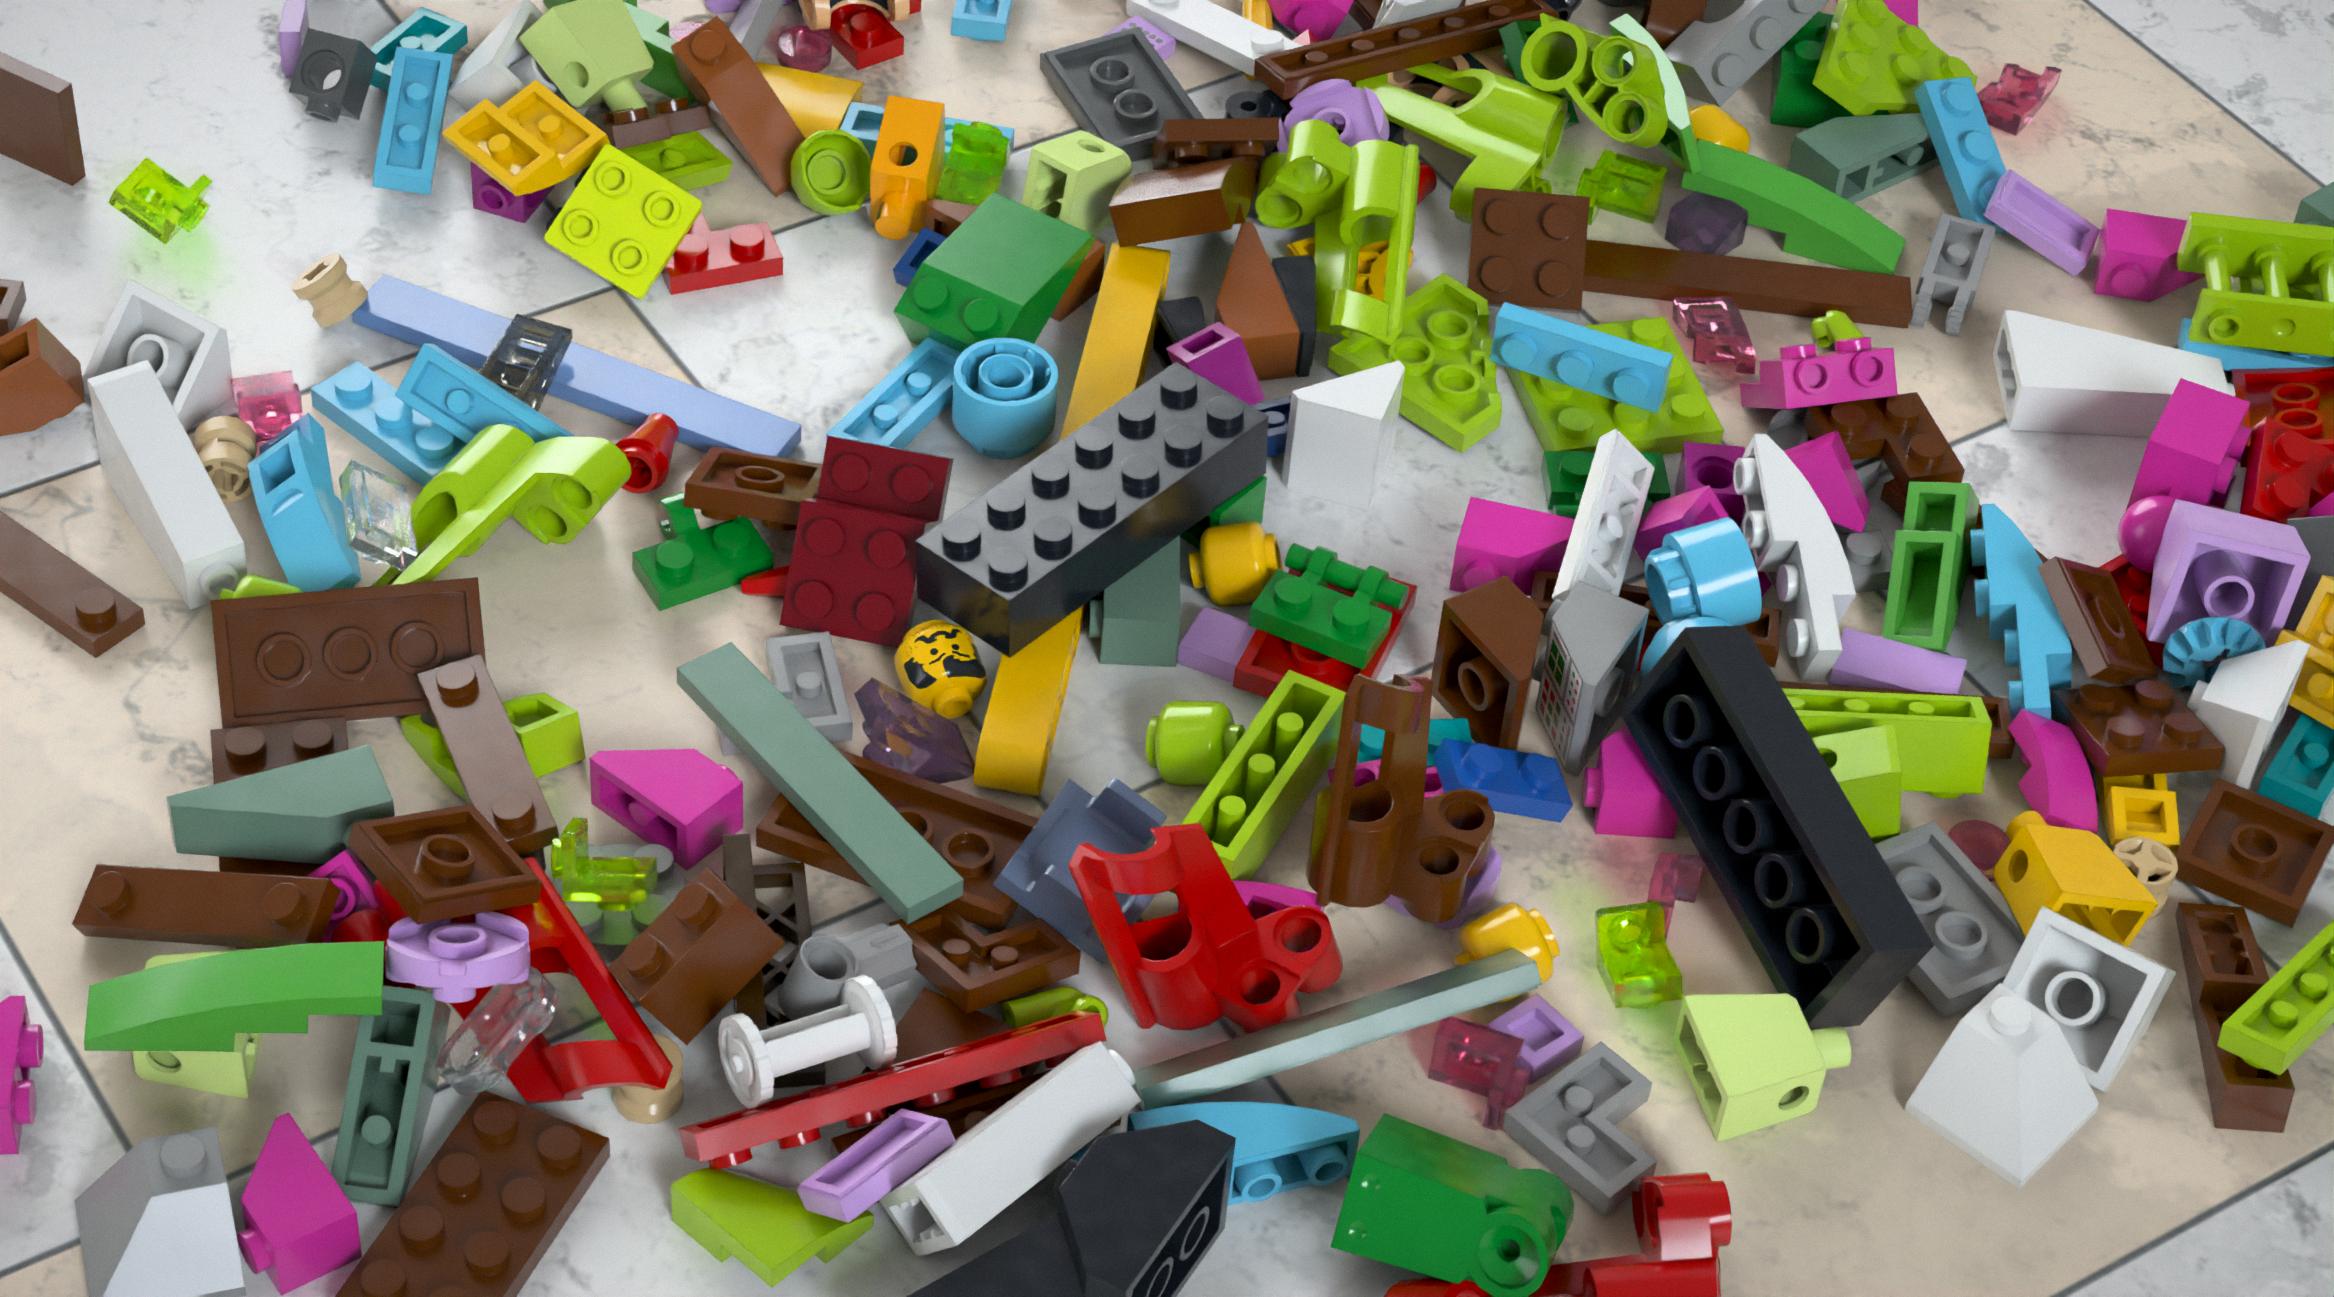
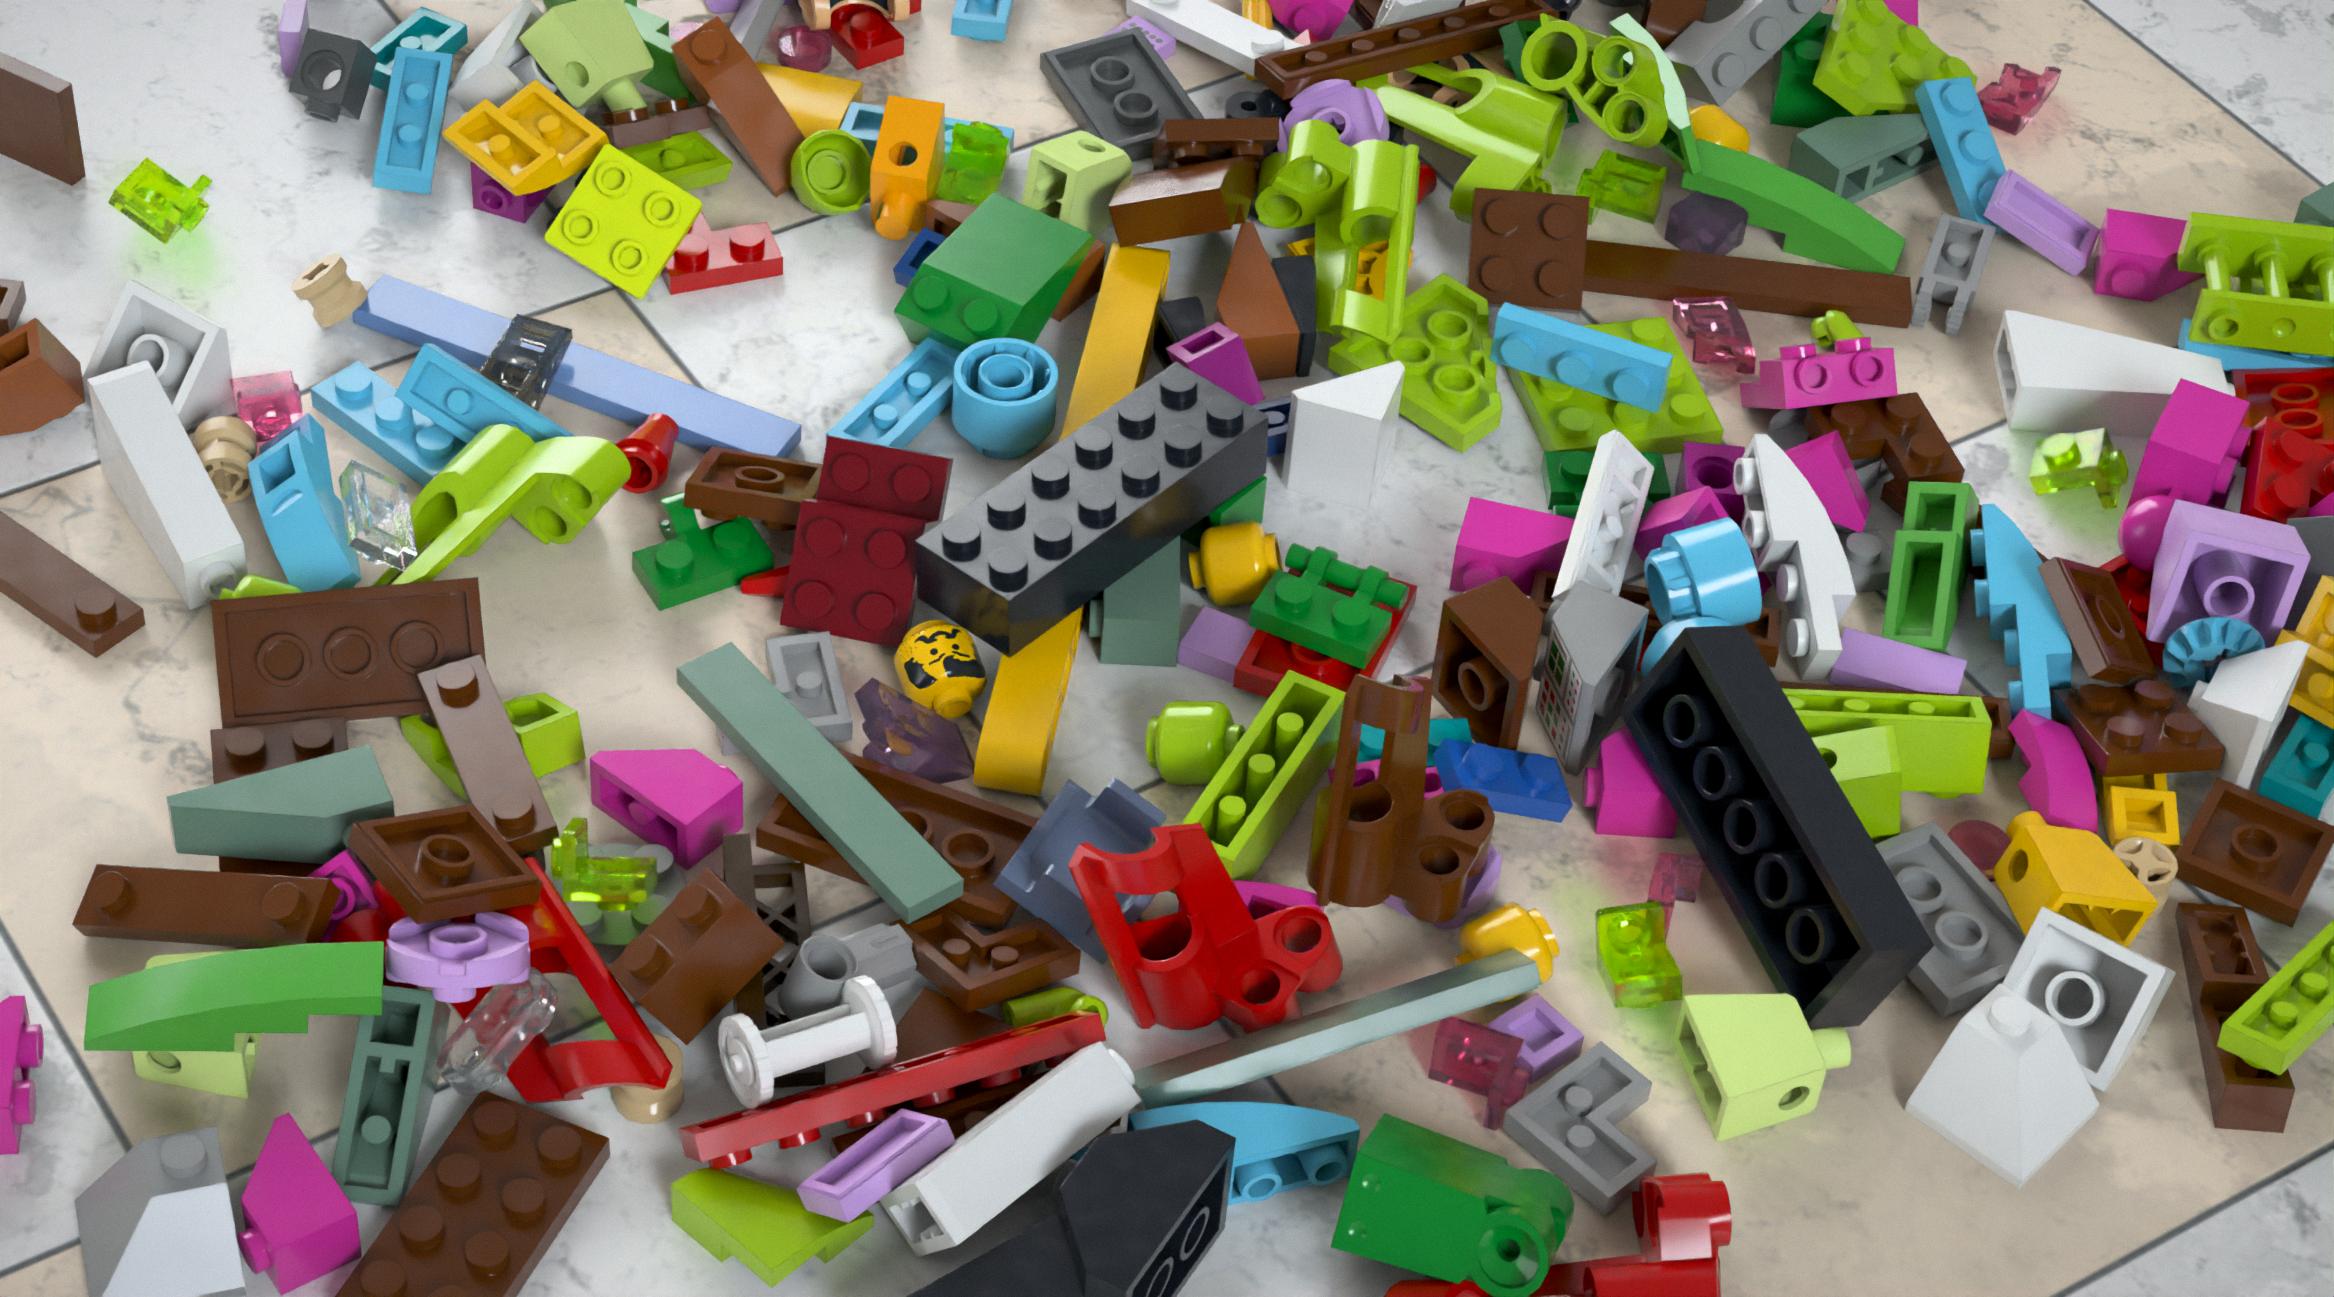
none -> clear neon green bracket [2029,427,2129,510]

